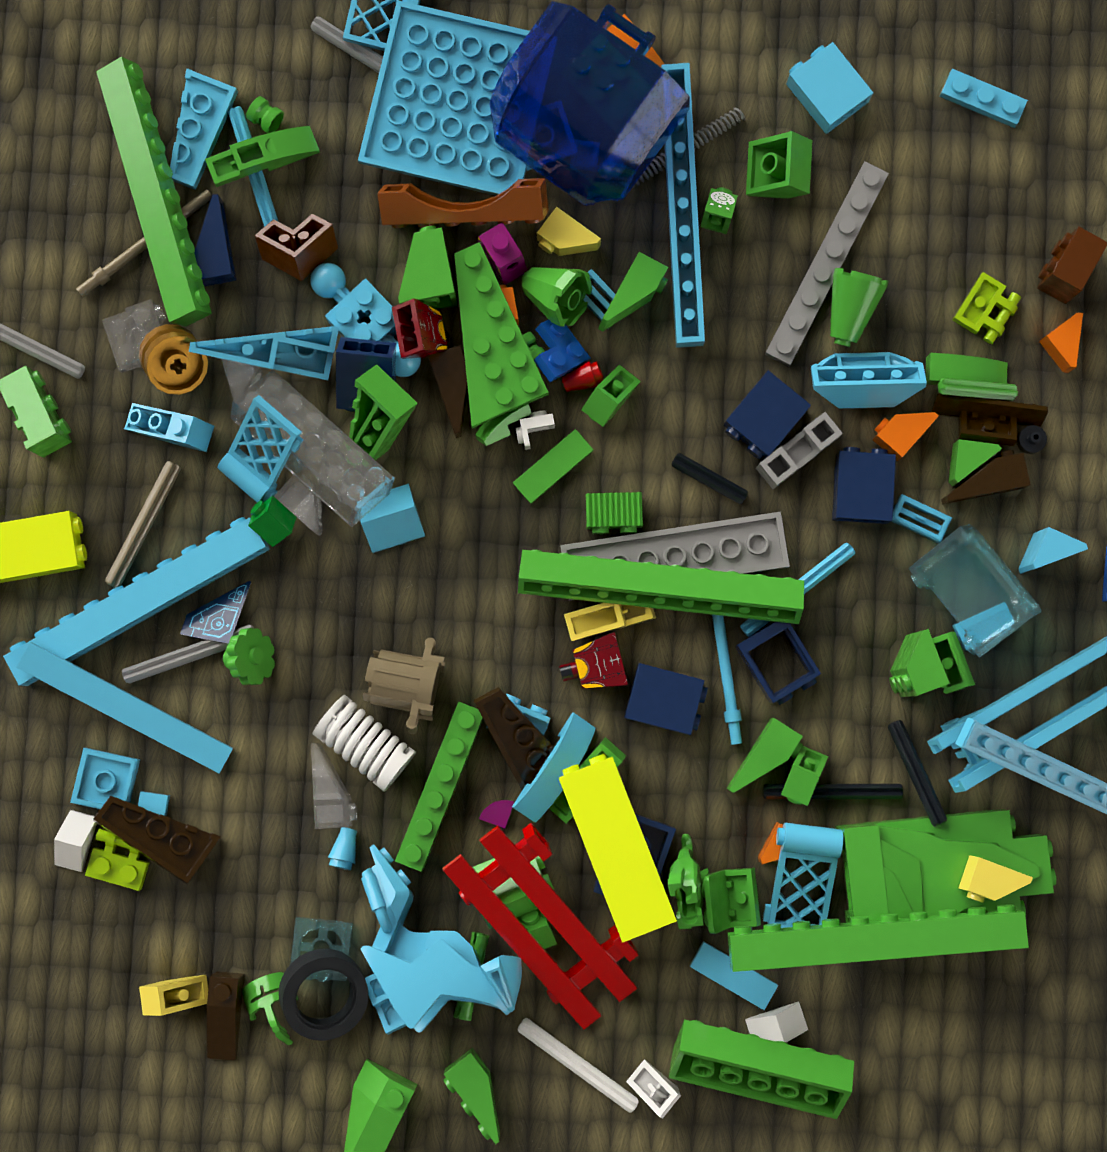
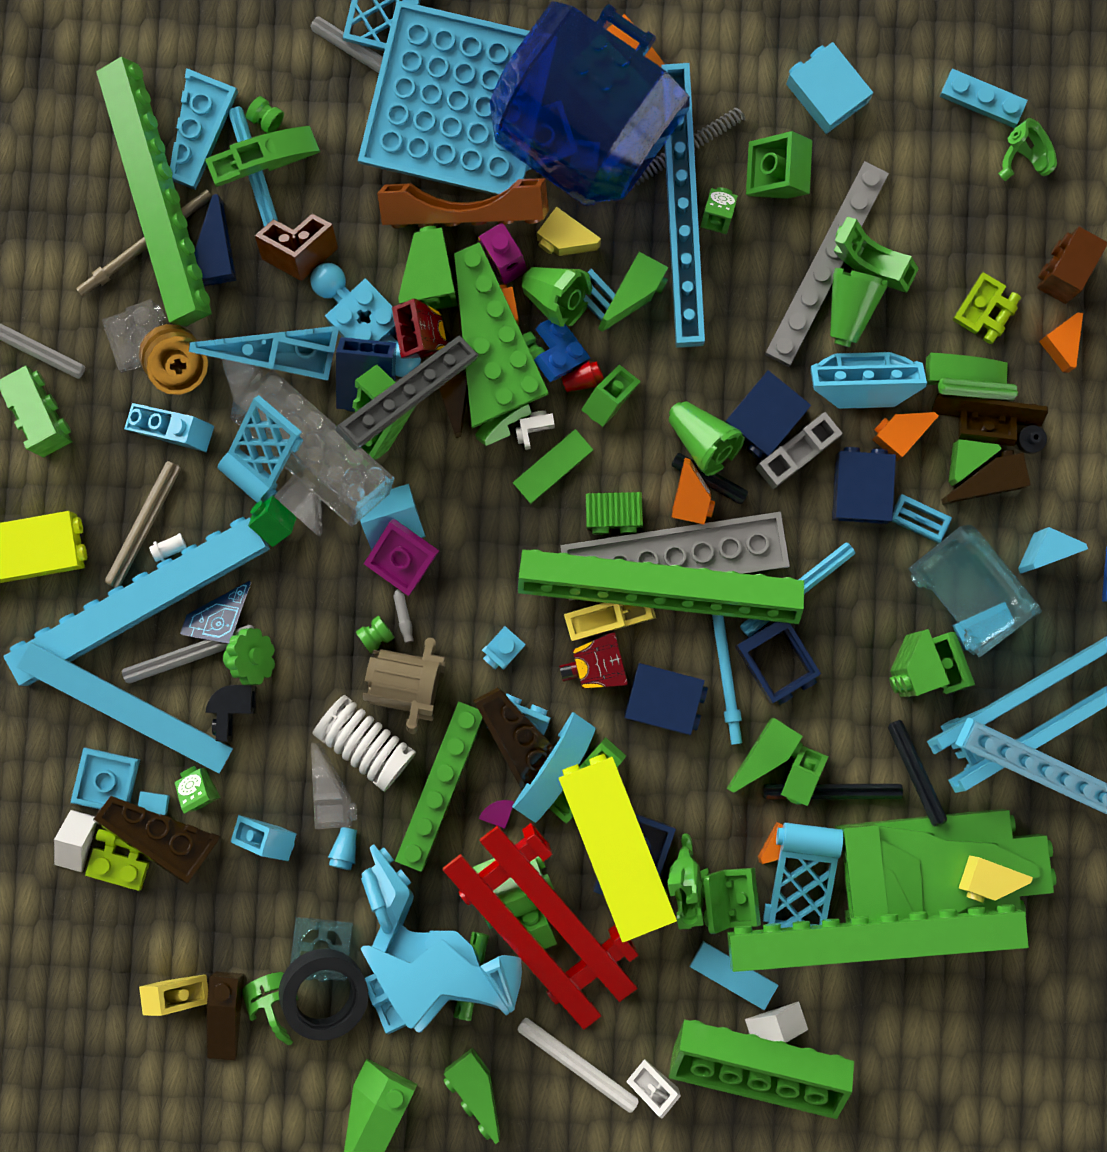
none -> white pin [149,533,187,562]
none -> bright green slope [175,766,221,814]
none -> black brick [205,685,256,742]
none -> medium azure slope [231,815,296,861]
none -> dark grey tile [335,335,478,451]
none -> bright green wheel [356,615,395,654]
none -> magenta plate [364,519,439,596]
none -> light grey piece [393,589,414,643]
none -> medium azure bracket [482,626,526,670]
none -> bright green cone [669,401,745,476]
none -> orange slope [672,458,715,524]
none -> bright green arch [834,217,919,293]
none -> bright green helmet [999,118,1057,181]

